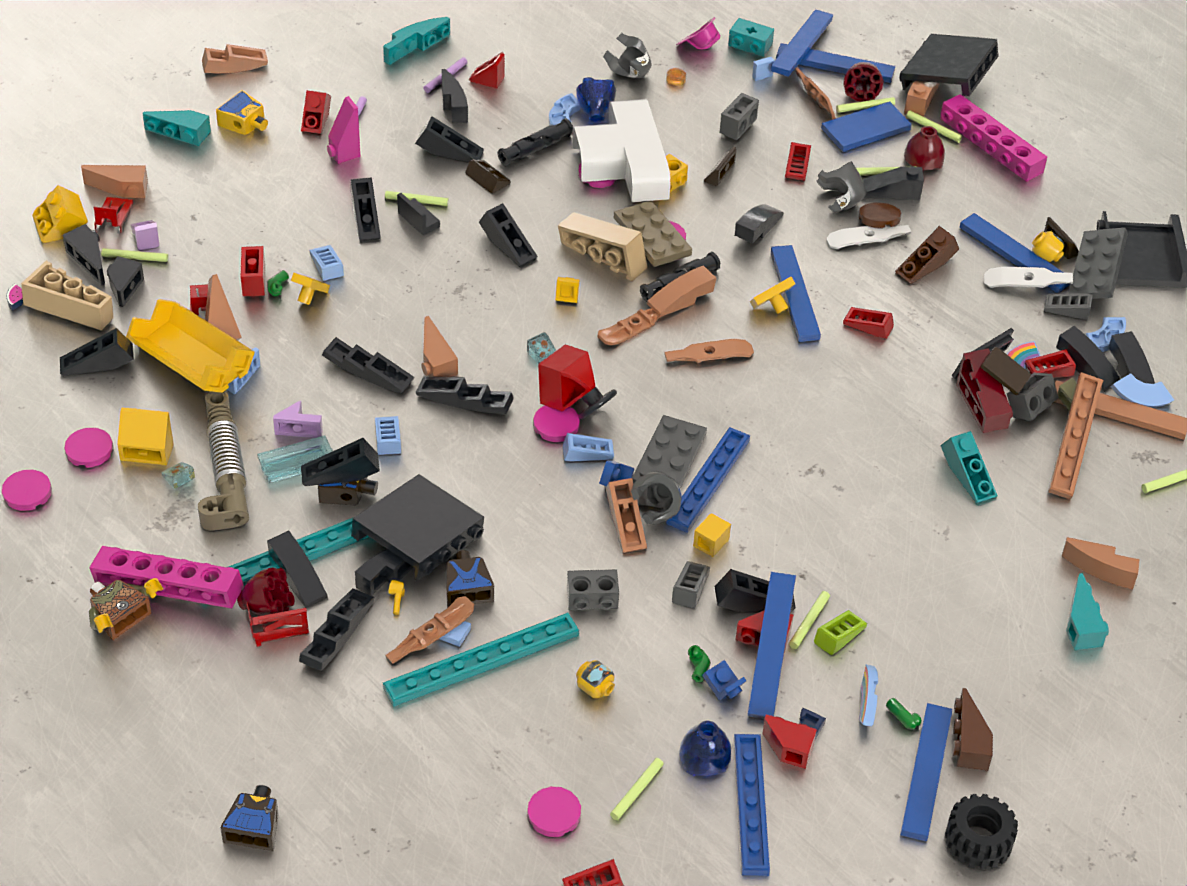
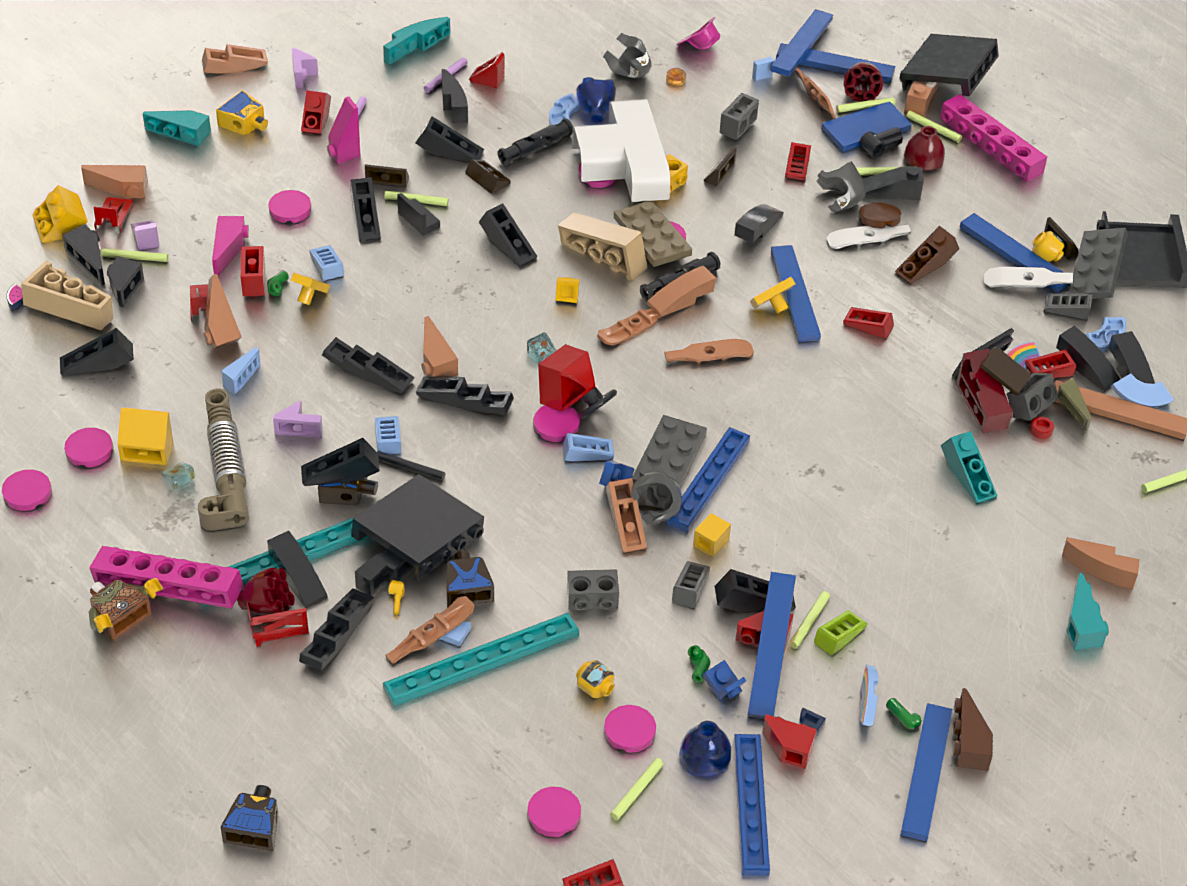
yellow panel [126,299,255,393] -> none
clear light blue piece [257,435,333,484] -> none
teal brick [728,18,775,57] -> none
black tyre [945,794,1018,869] -> none
nougat tile [1048,372,1103,500] -> none
none -> dark pink slope [212,216,249,276]
none -> dark pink tile [268,190,311,223]
none -> lavender slope [292,48,318,89]
none -> dark brown slope [364,164,409,187]
none -> black bar [378,451,446,481]
none -> dark pink tile [604,705,656,753]
none -> black piece [859,127,903,158]
none -> red tile [1030,417,1054,439]

